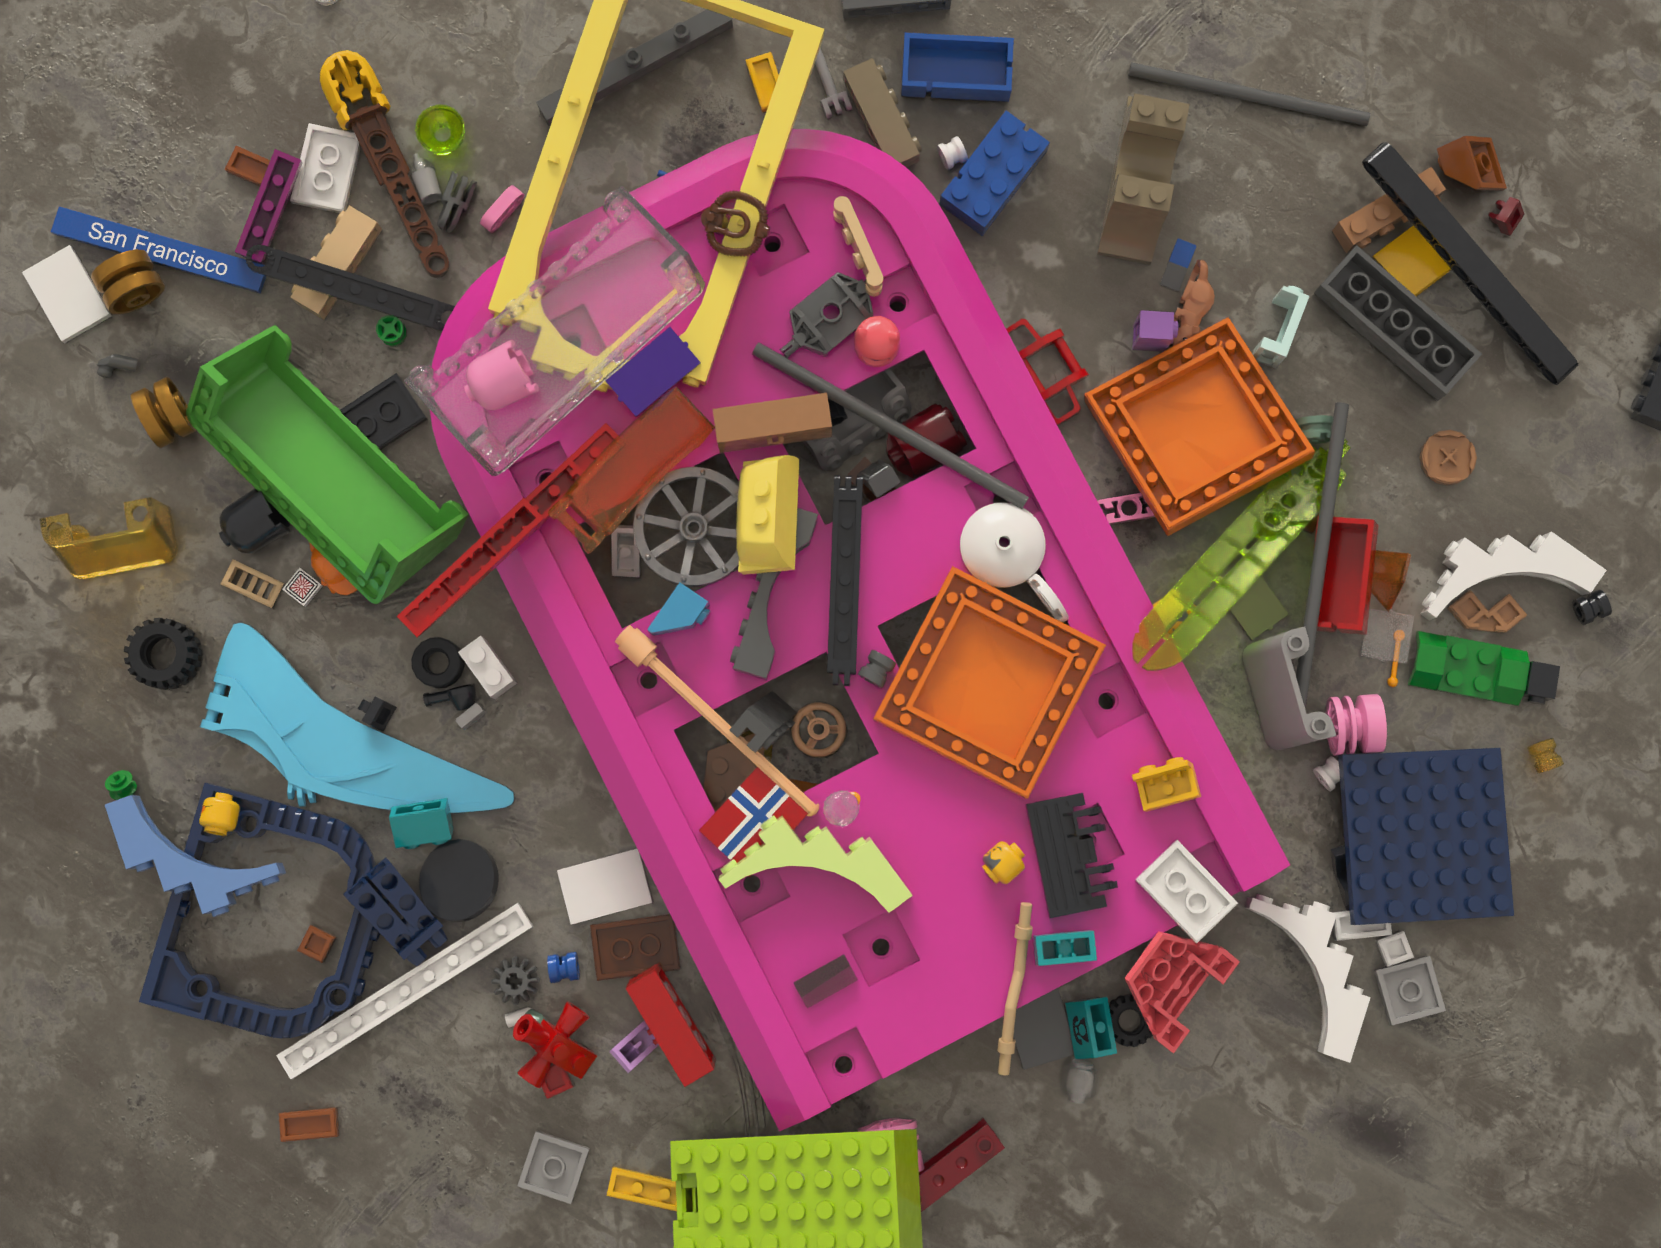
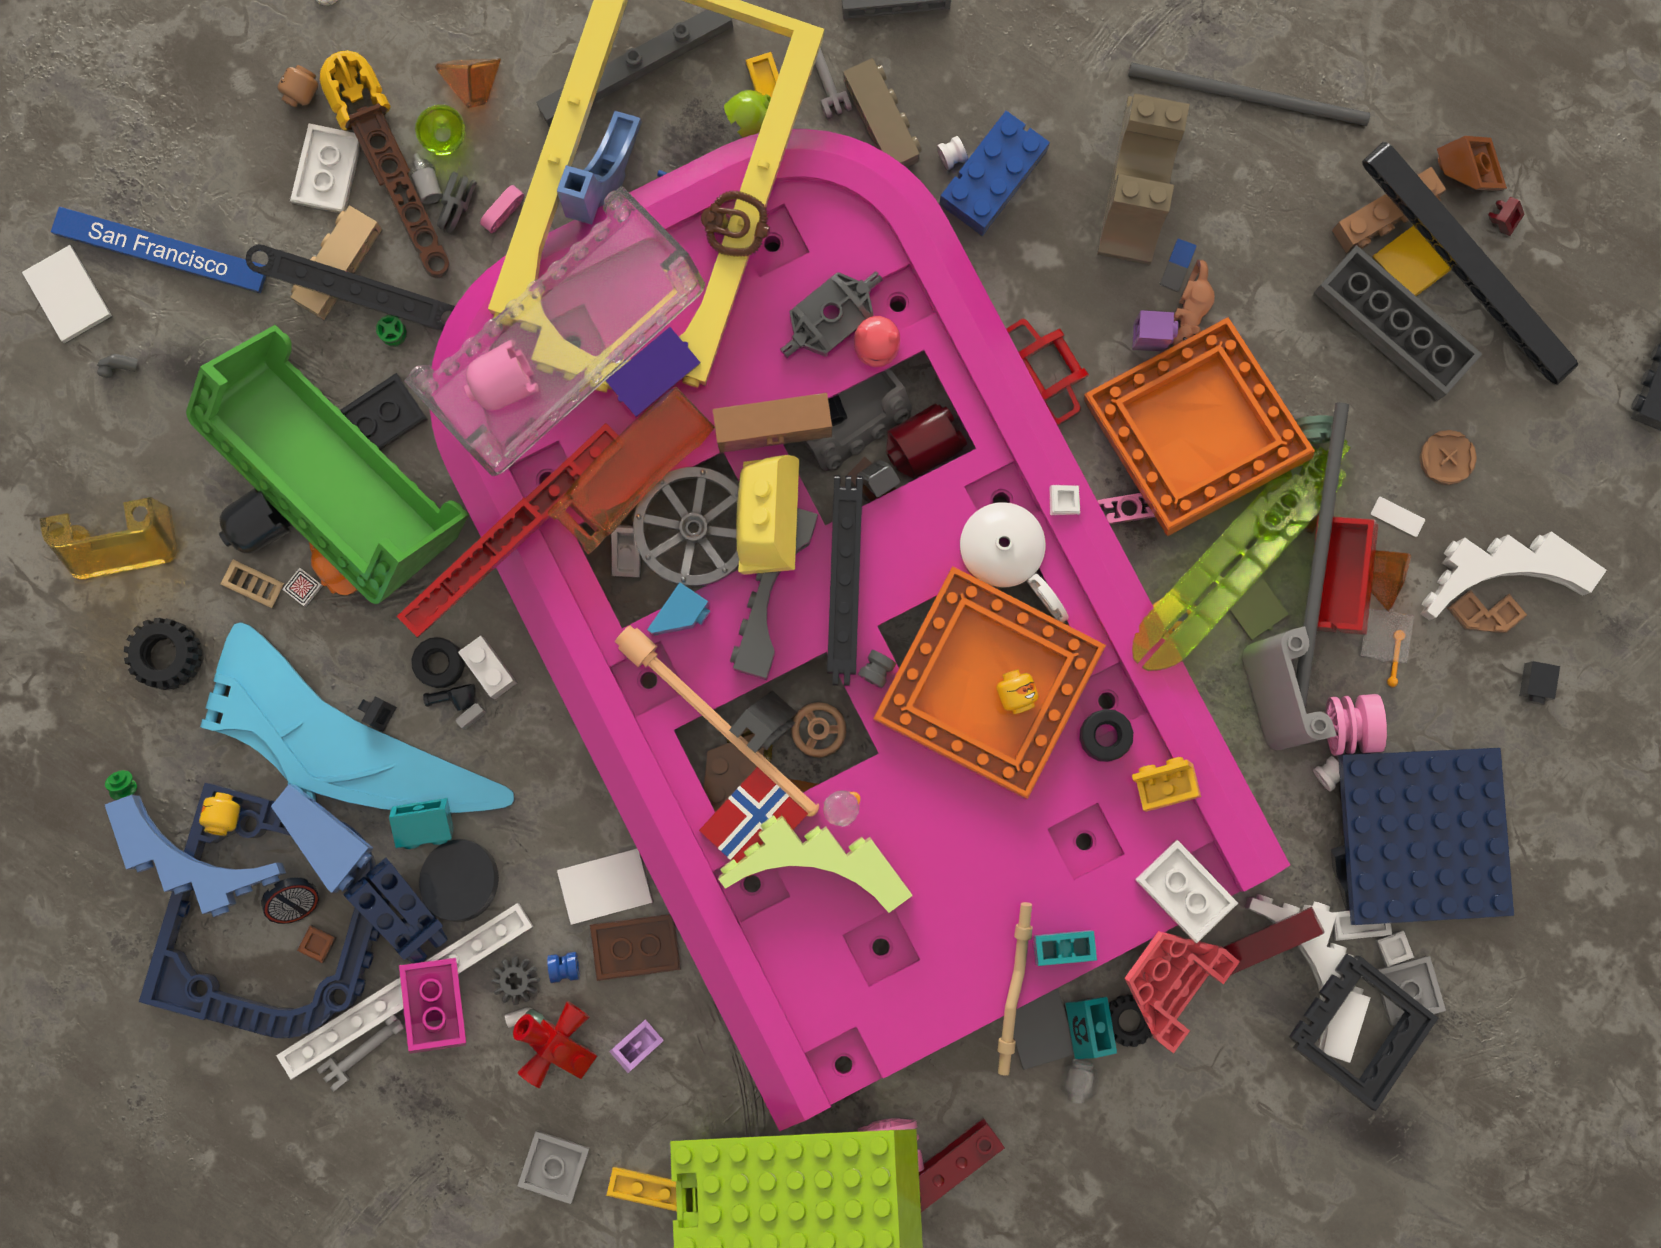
pearl gold wheel [91,249,165,314] -> none
pearl gold wheel [131,377,196,449] -> none
dark orange tile [224,146,270,187] -> none
magenta brick [235,149,303,264] -> none
dark orange tile [279,1107,339,1142] -> none
red tile [541,1064,574,1099] -> none
red brick [625,962,716,1087] -> none
dark grey piece [752,342,1029,509] -> none
clear smoke tile [793,954,858,1008] -> none
tan plate [833,196,883,297] -> none
blue piece [901,33,1014,102] -> none
yellow head [982,841,1025,884] -> none
black hinge [1026,793,1118,918] -> none
light aqua panel [1252,286,1309,369] -> none
green piece [1408,631,1530,706] -> none
clear yellow wheel [1527,738,1564,774] -> none
black wheel [1572,590,1612,625] -> none
none -> tile [261,878,319,924]
none -> medium blue slope [271,784,373,893]
none -> medium nougat head [277,65,319,108]
none -> light grey hinge [316,1014,405,1092]
none -> dark pink slope [399,958,466,1054]
none -> clear orange slope [435,58,501,108]
none -> medium blue arch [557,111,642,225]
none -> lime cylinder [724,90,771,138]
none -> yellow head [997,669,1039,714]
none -> white tile [1049,485,1080,515]
none -> black tyre [1079,709,1134,762]
none -> dark red tile [1222,906,1325,975]
none -> black hinge [1289,954,1438,1111]
none -> white sticker [1371,497,1425,537]

